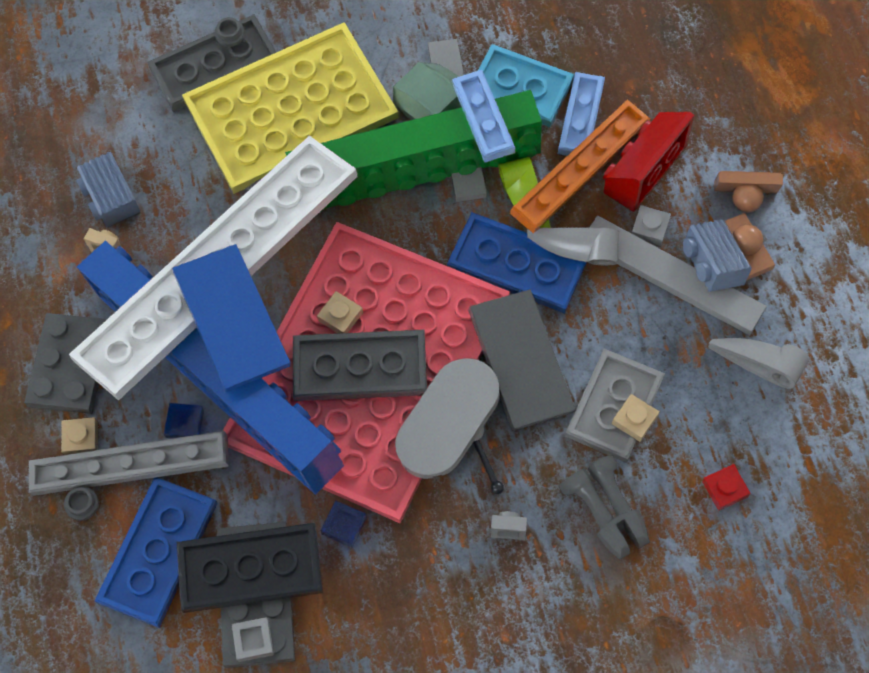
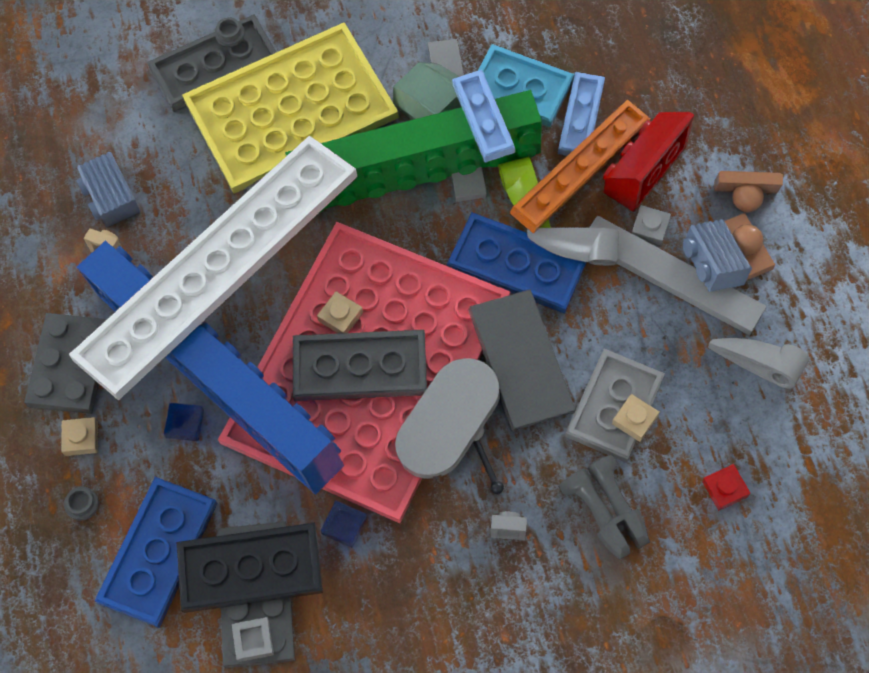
light grey tile [29,431,229,496] -> none
blue tile [172,244,291,392] -> none

